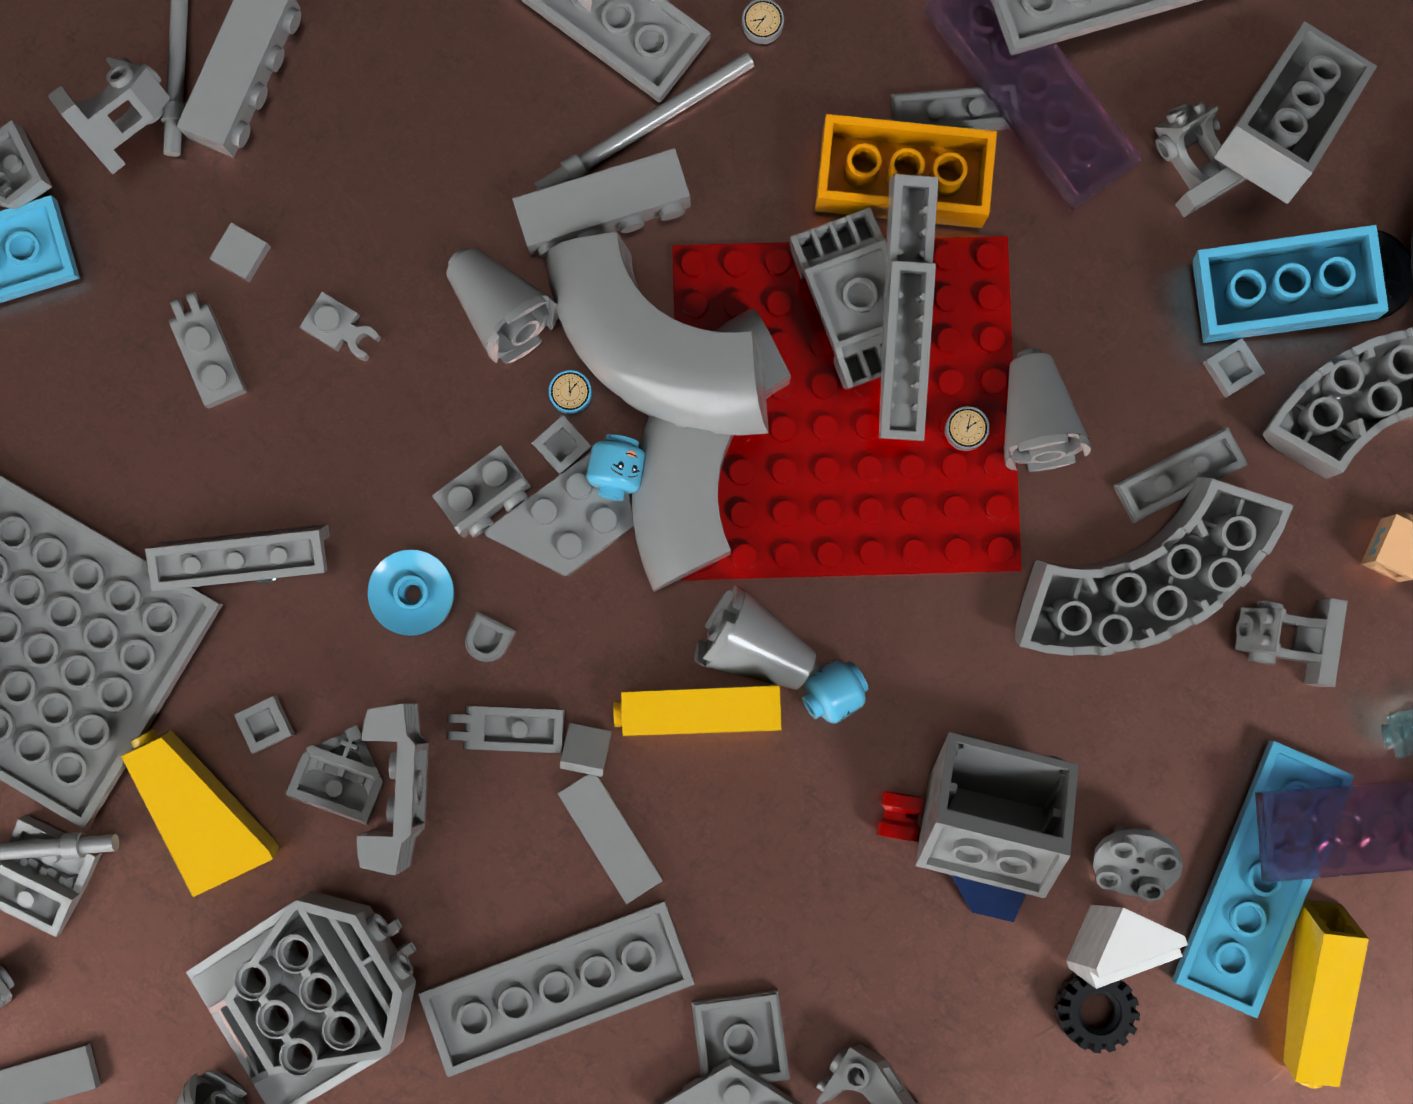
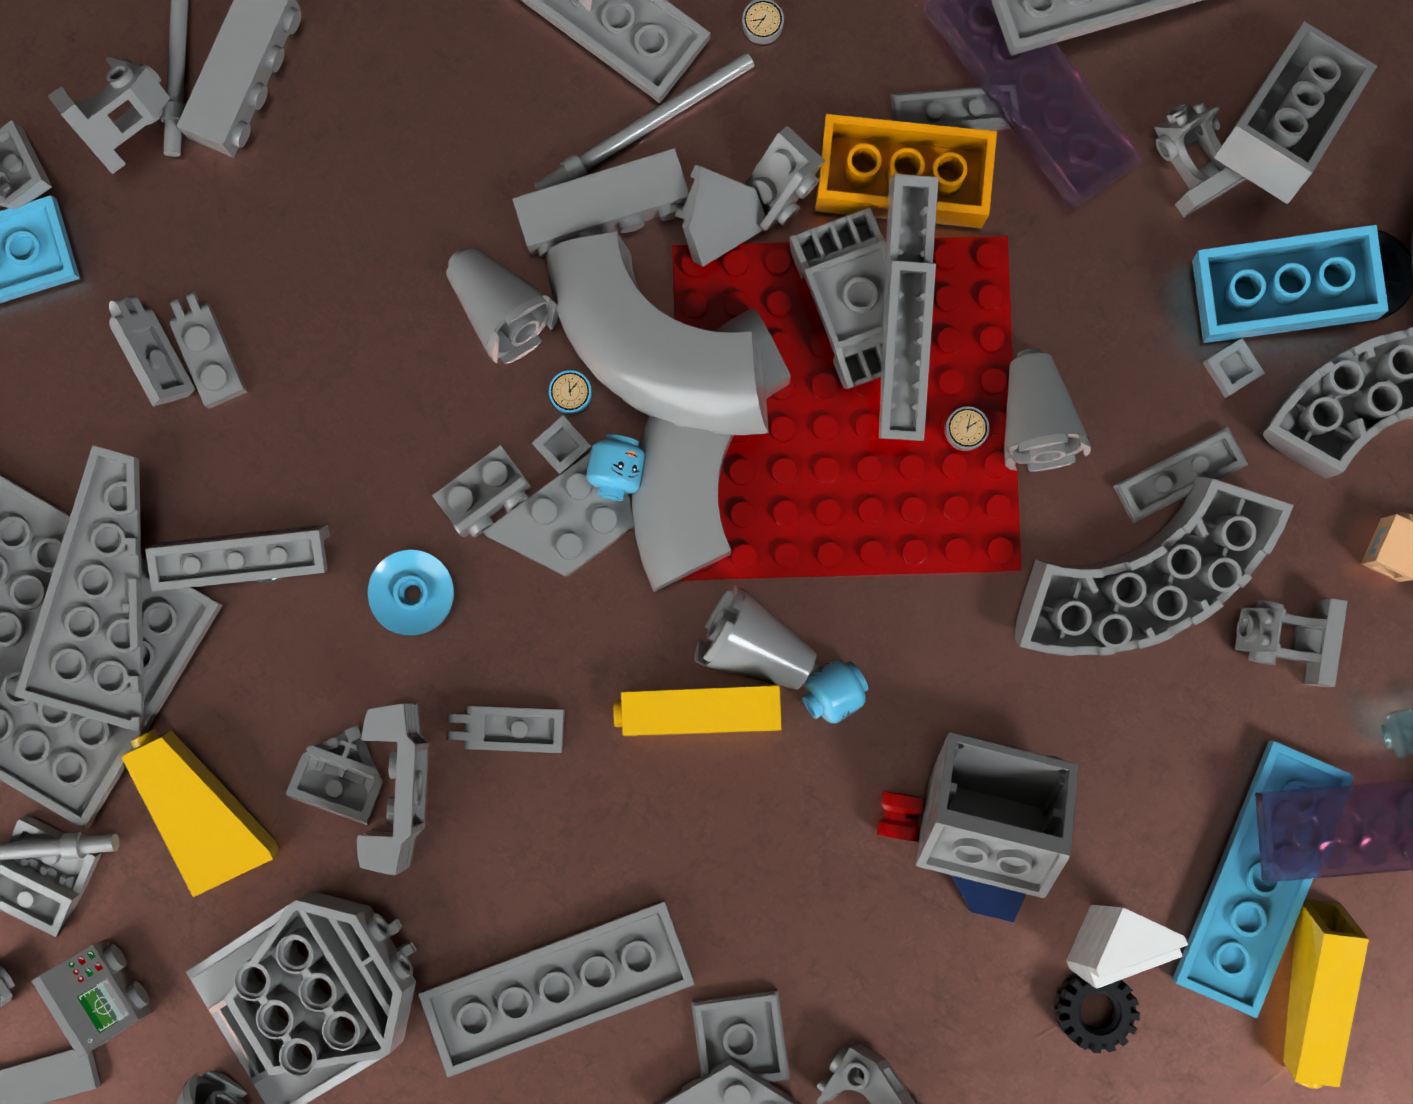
light grey tile [210,223,271,283] -> none
light grey plate [234,696,295,754] -> none
light grey plate [299,292,381,361] -> none
light grey tile [465,612,516,662] -> none
light grey tile [558,774,663,904] -> none
light grey tile [560,723,612,777] -> none
light grey plate [1093,824,1183,901] -> none
none -> light grey wing [14,445,145,732]
none -> light grey slope [32,939,152,1058]
none -> light grey hinge [109,296,195,407]
none -> light grey slope [675,164,765,267]
none -> light grey bracket [745,126,825,231]

